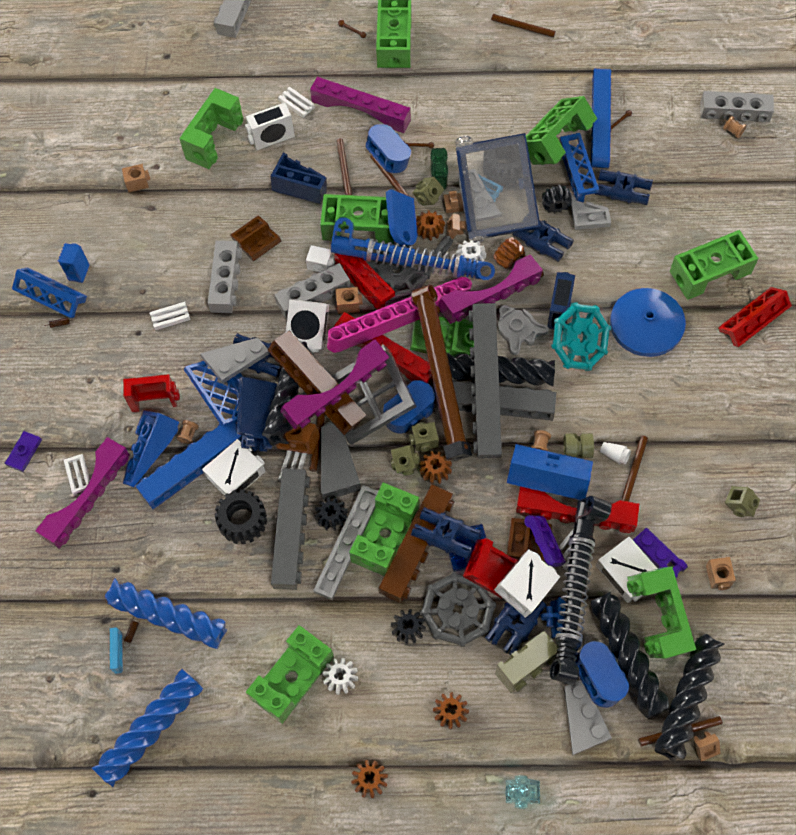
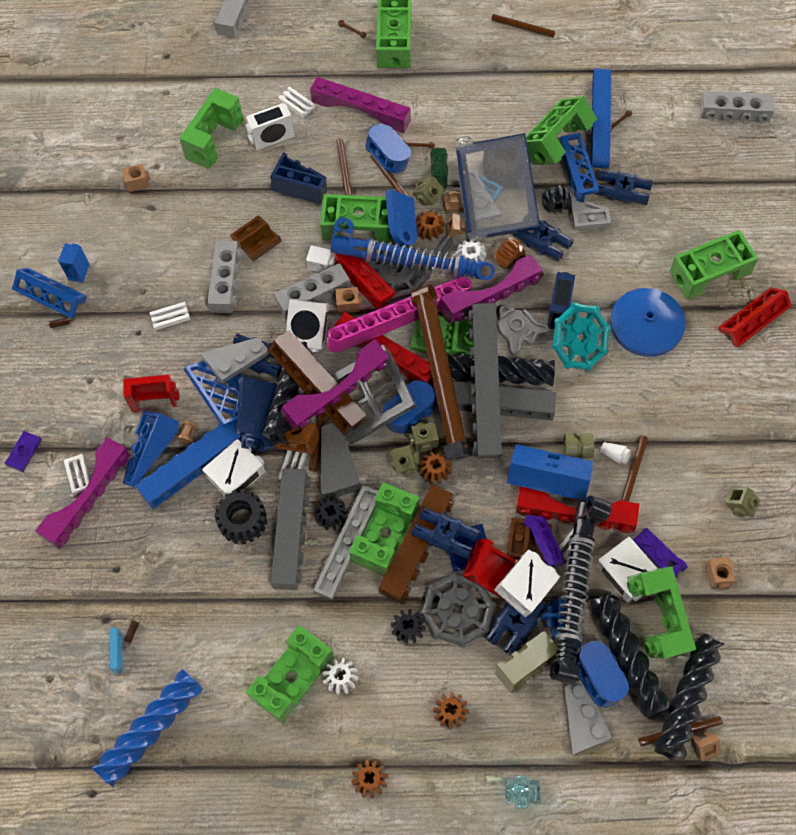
blue piece [105,578,227,649] -> none
medium nougat bush [531,430,551,451] -> none
medium nougat bush [723,116,747,139] -> none

